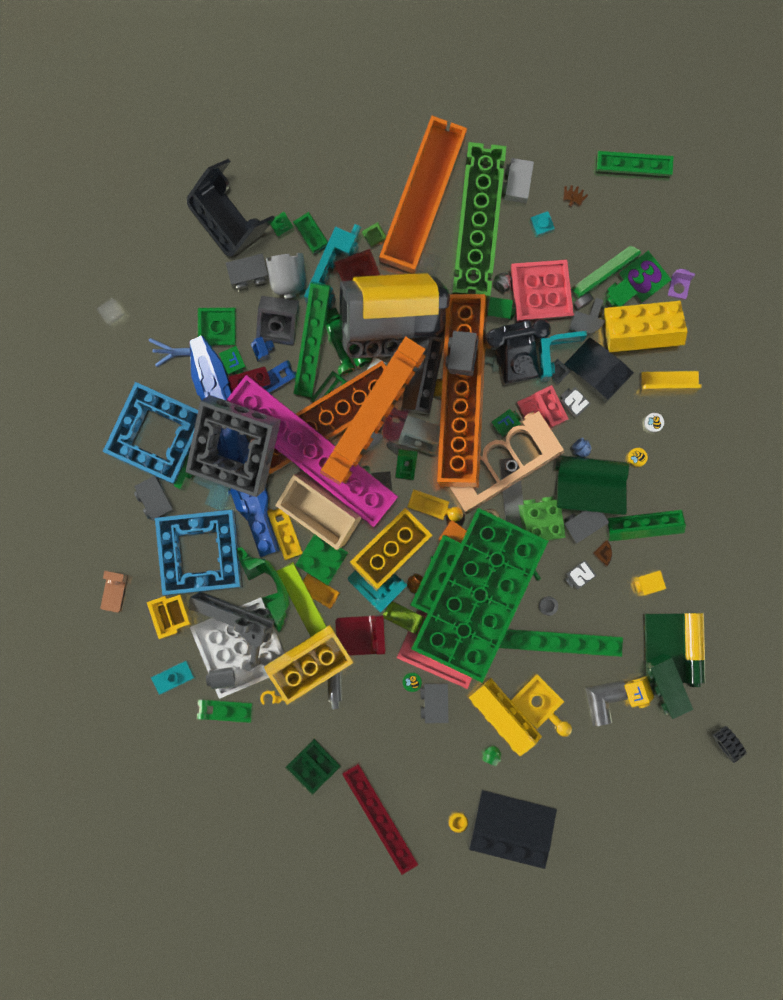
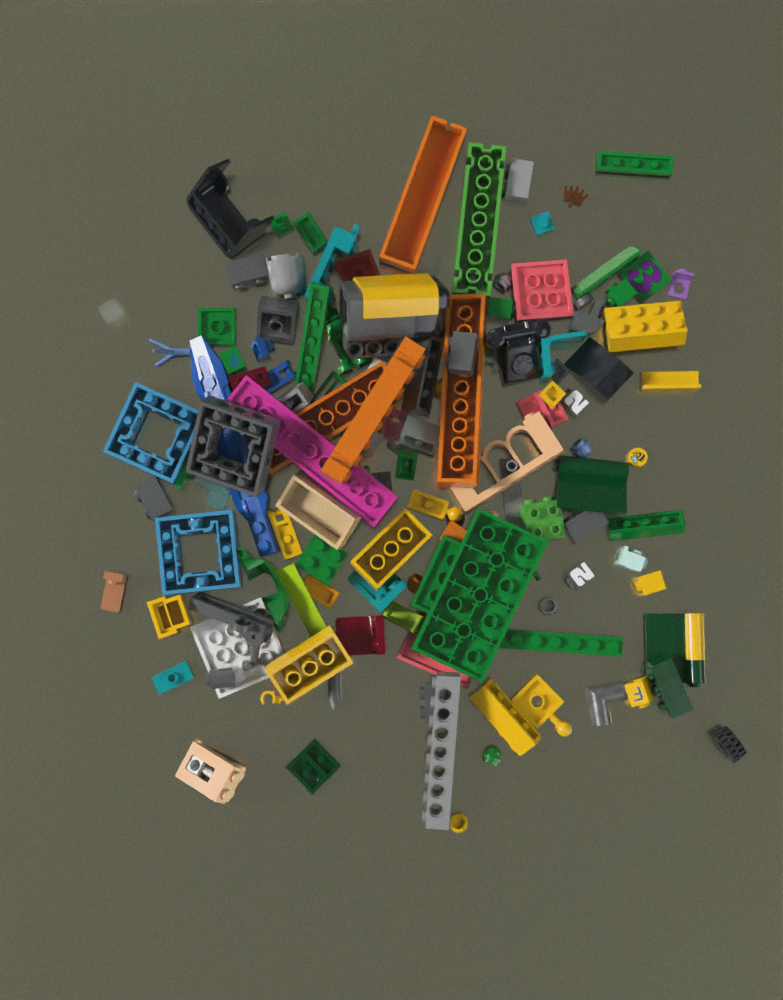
green plate [197,699,253,723] -> none
dark red plate [342,763,418,875] -> none
bright green tile [362,222,387,249] -> none
tile [403,672,422,692] -> none
black slope [468,790,557,869] -> none
green brick [490,409,521,439] -> none
reddish brown tile [593,540,612,567] -> none
tile [644,413,664,432] -> none
none -> light nougat brick [175,741,246,804]
none -> light grey brick [277,381,314,413]
none -> light grey brick [422,671,461,830]
none -> yellow tile [538,380,566,408]
none -> light aqua brick [616,546,648,572]

